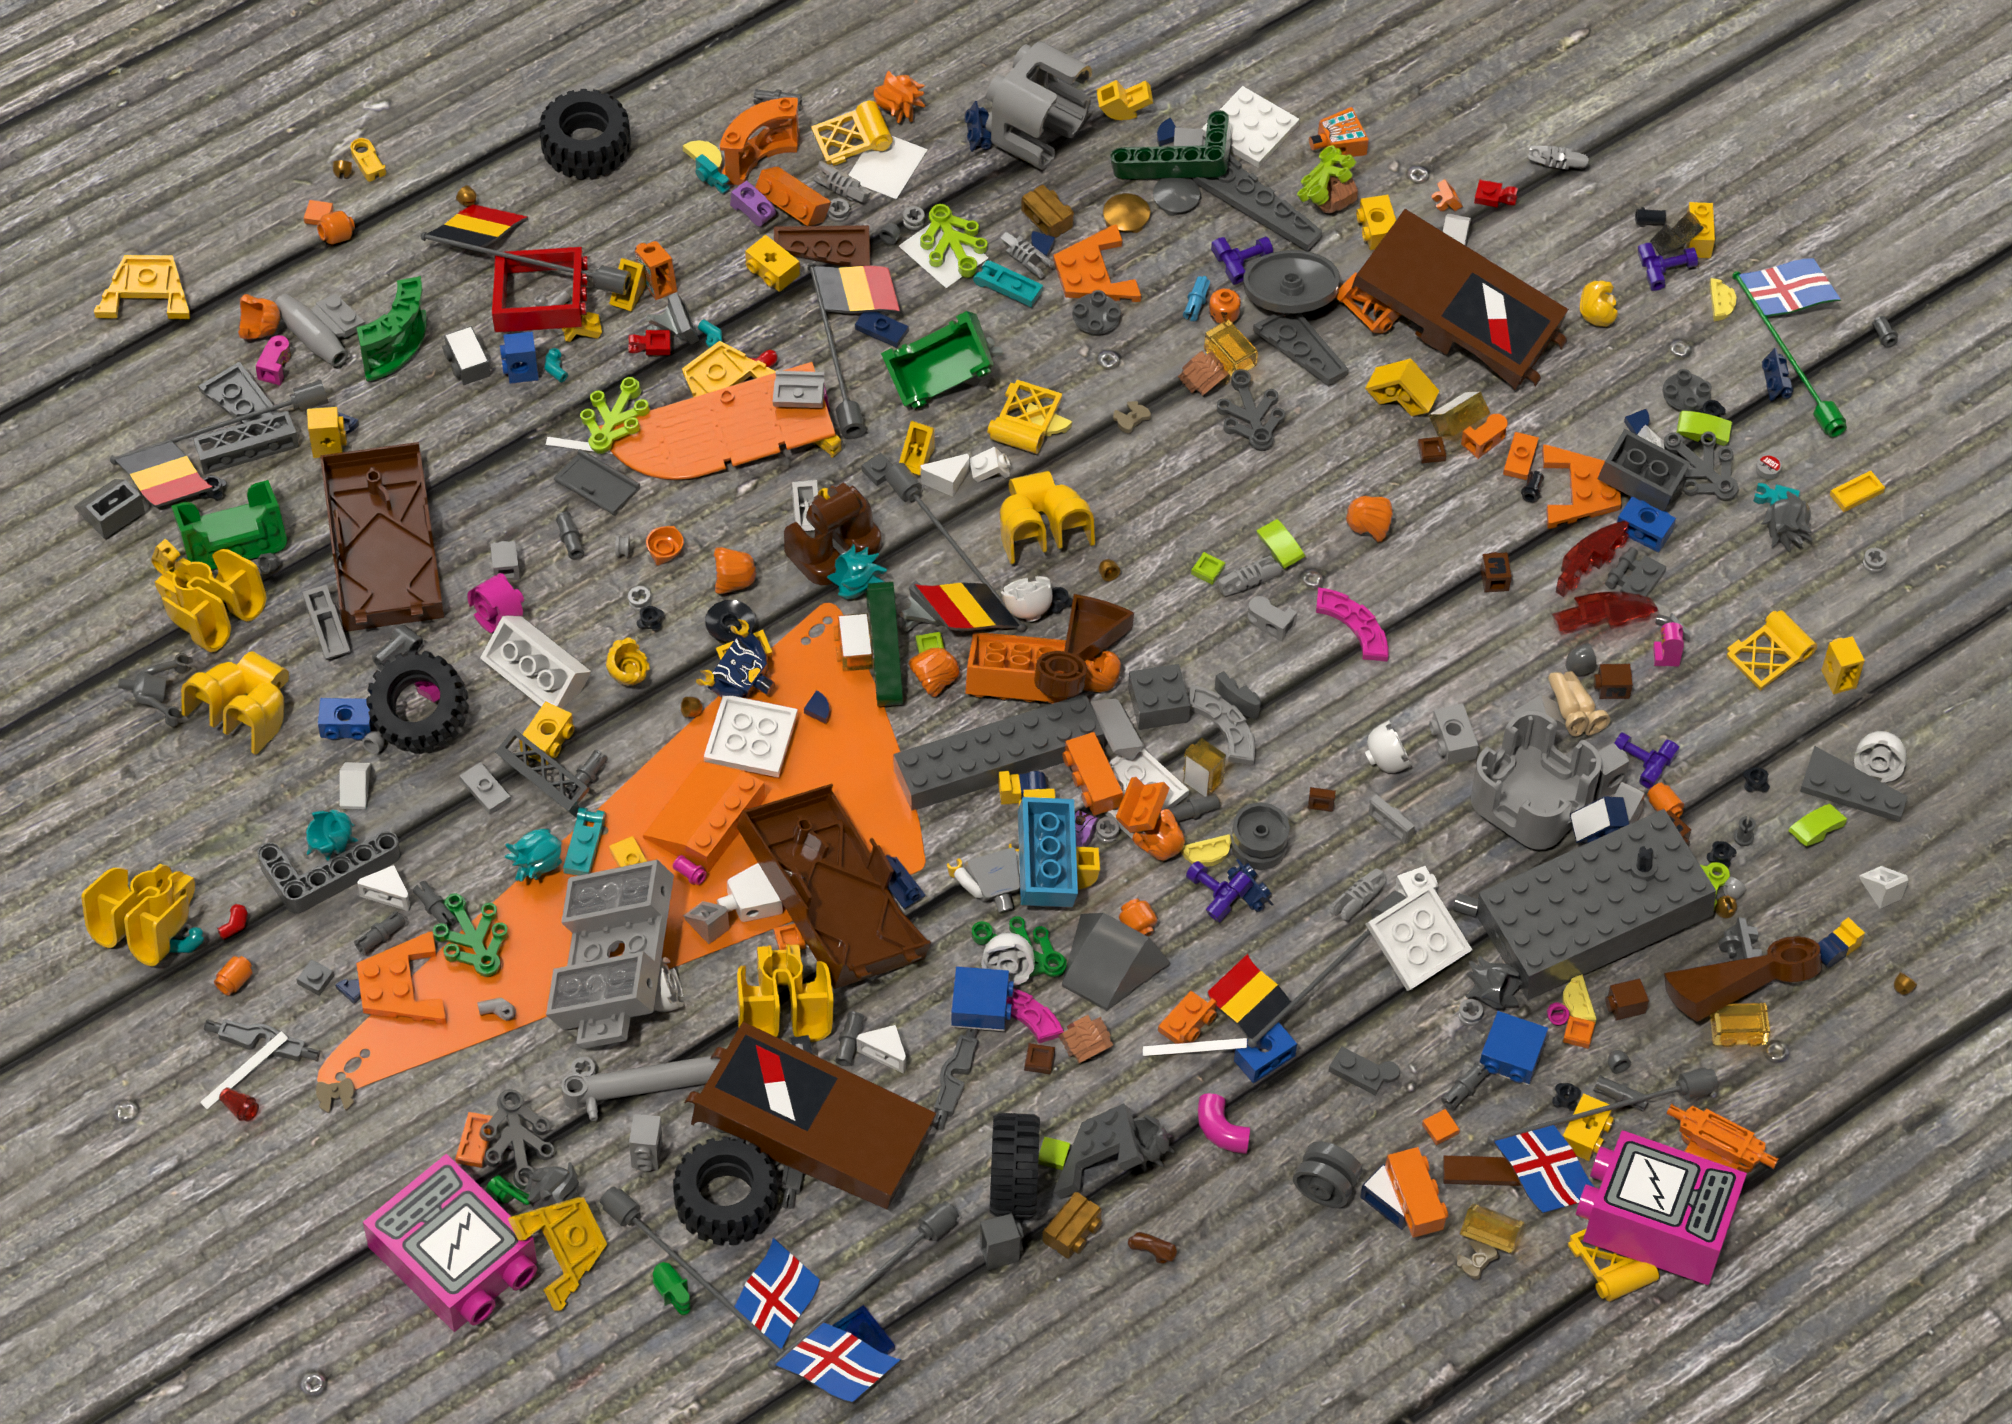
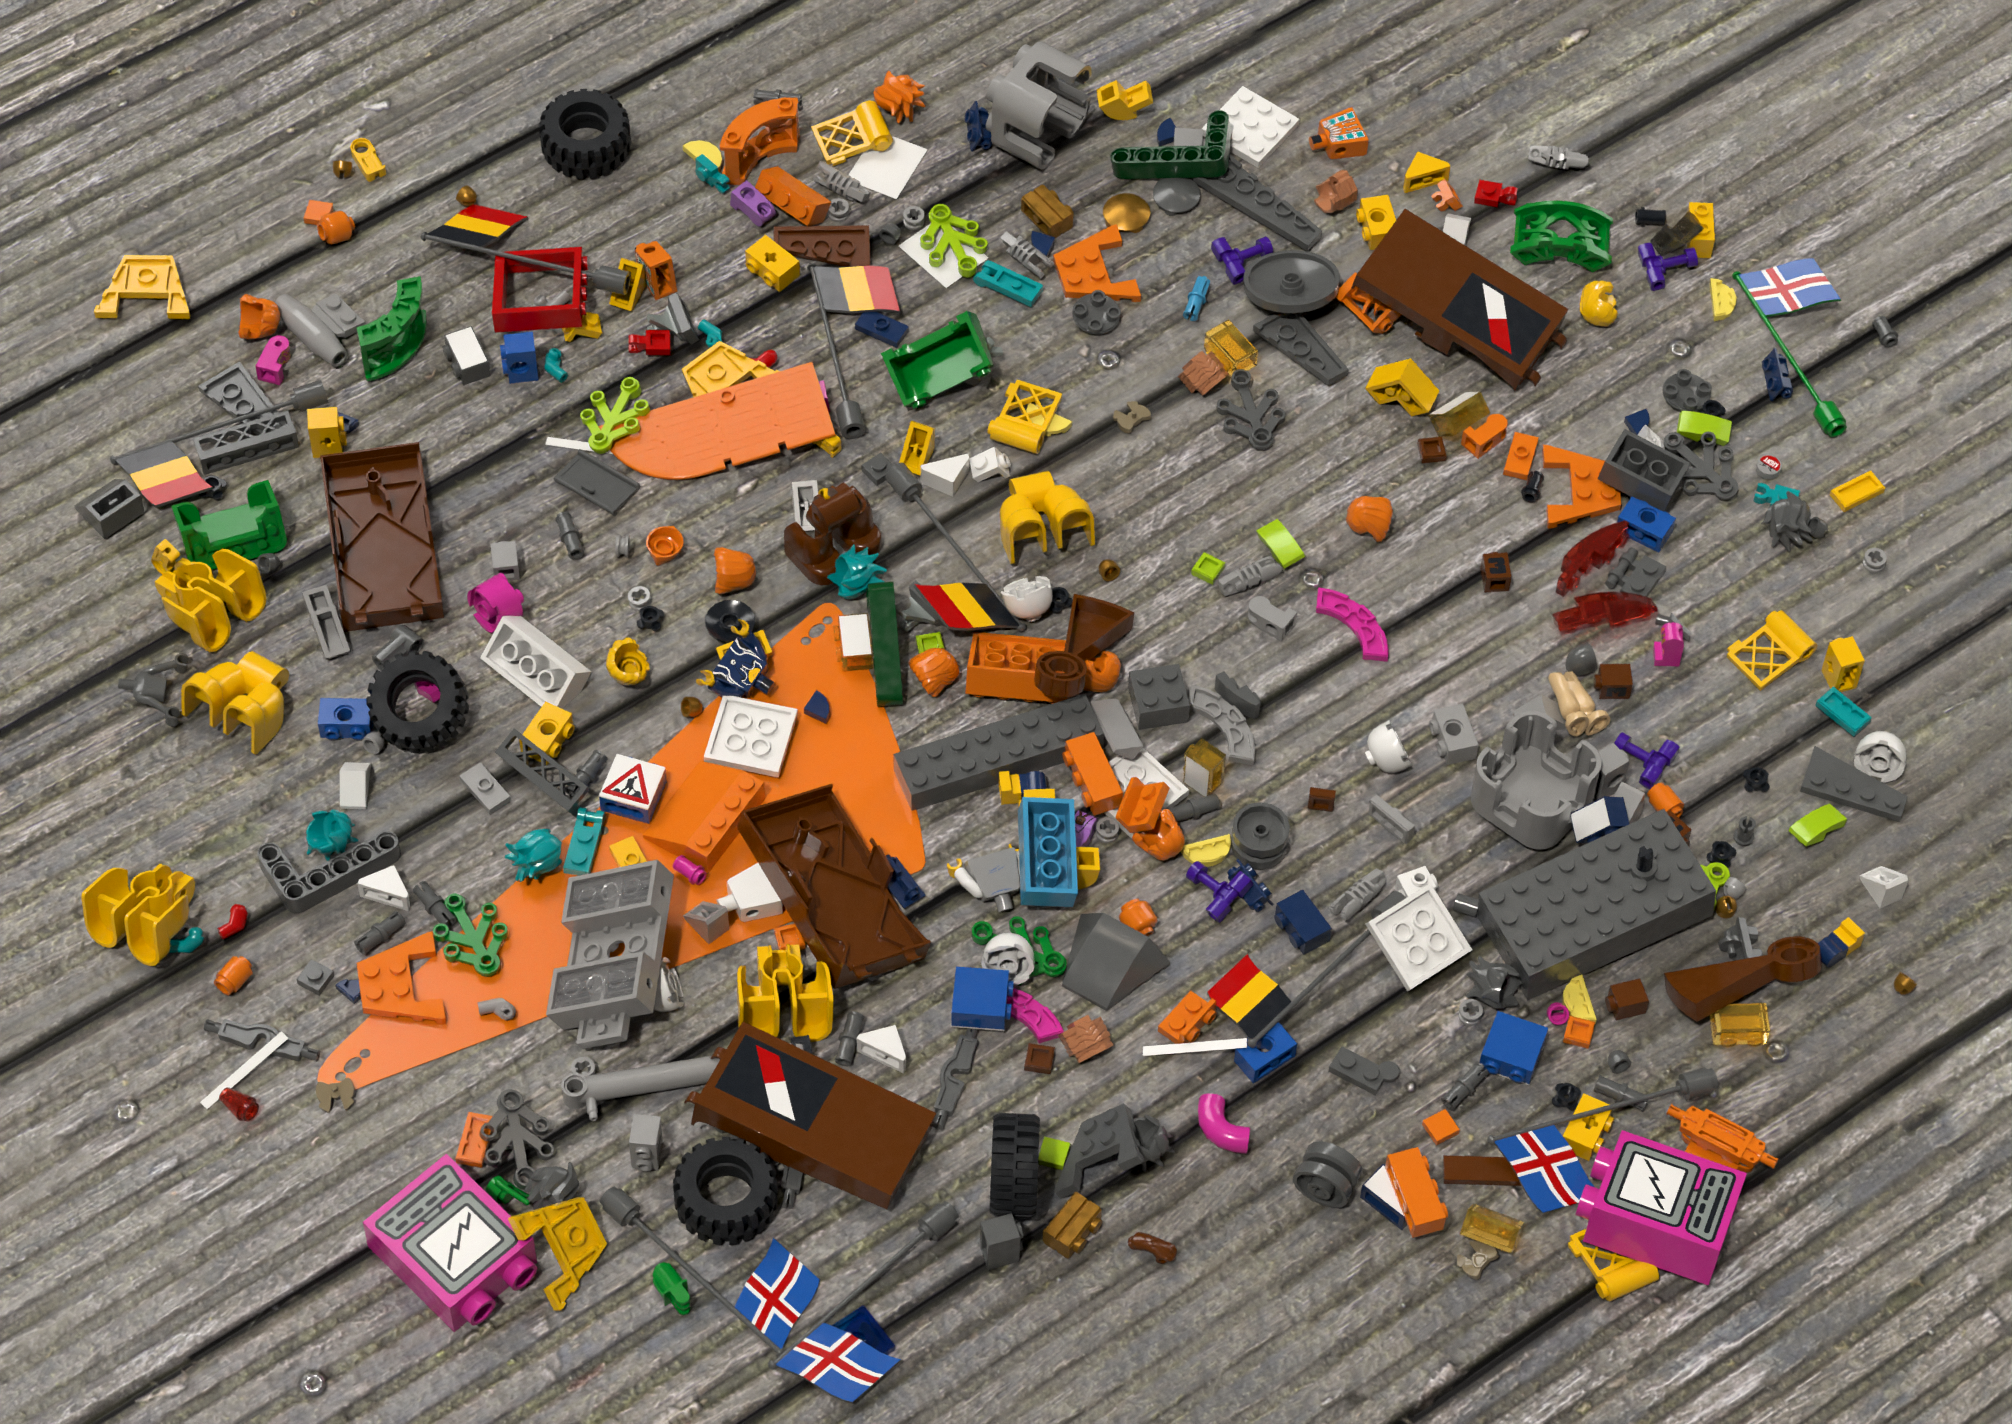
light grey plate [772,371,825,408] -> none
orange head [1209,288,1241,324] -> none
lime plant [1297,145,1356,205] -> none
none -> piece [599,754,667,824]
none -> dark blue brick [1274,889,1332,955]
none -> yellow slope [1403,152,1450,193]
none -> green fence [1510,200,1613,273]
none -> dark grey hinge [1808,517,1828,539]
none -> teal plate [1815,686,1872,737]

